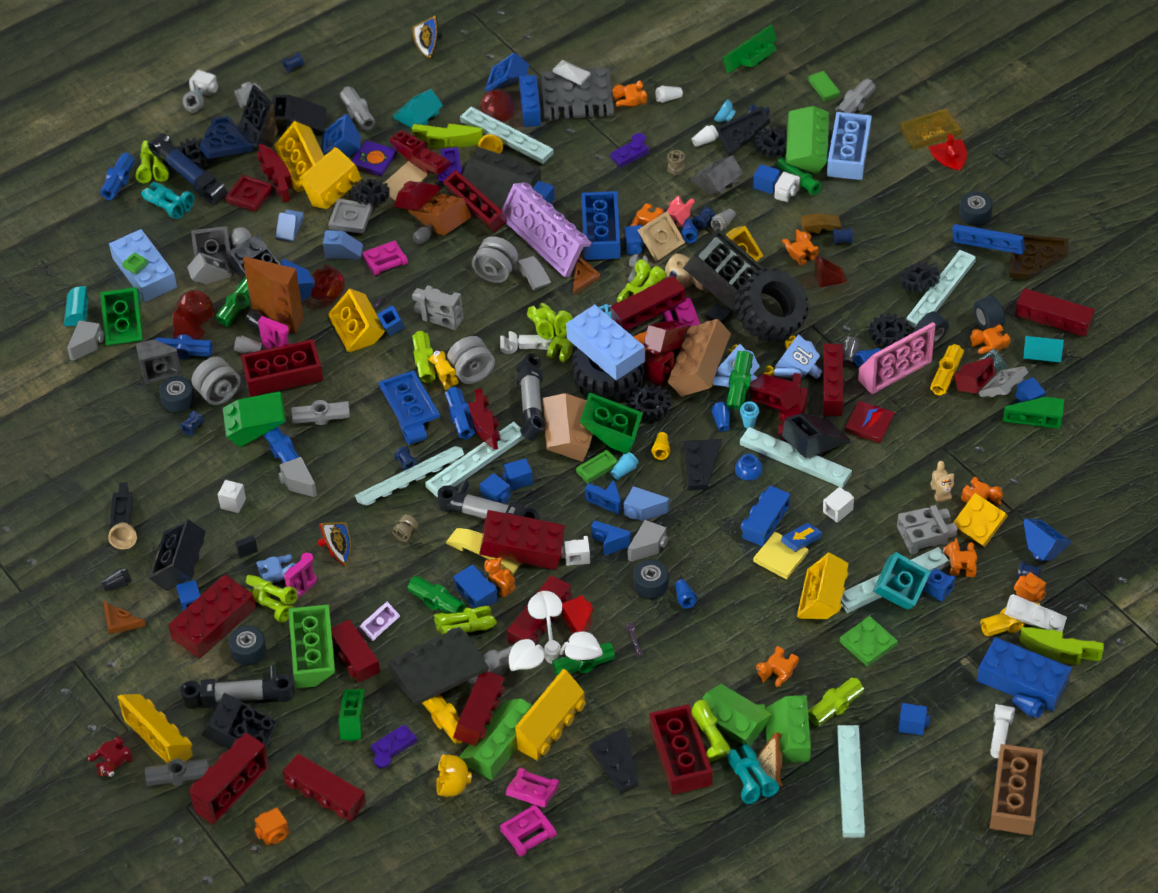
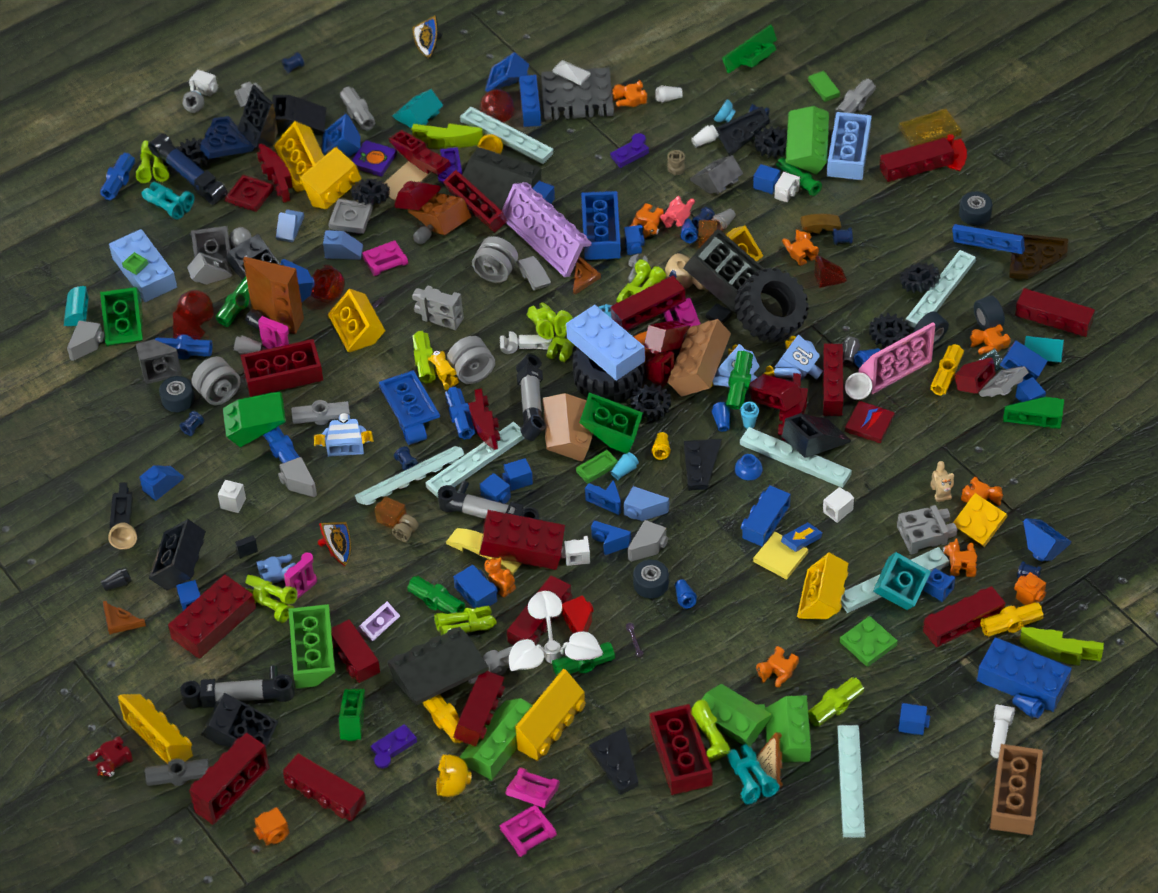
black wheel [228,625,267,665] -> none
blue brick [377,305,406,337] -> none
tan plate [638,211,685,261] -> none
white plate [1005,594,1067,632] -> none
none -> blue slope [140,465,184,501]
none -> light blue torso [314,413,374,457]
none -> clear orange brick [374,496,406,529]
none -> clear orange brick [698,220,717,248]
none -> white piece [845,373,872,400]
none -> dark red brick [879,137,954,182]
none -> dark red brick [923,586,1006,648]
none -> blue brick [1000,341,1047,380]

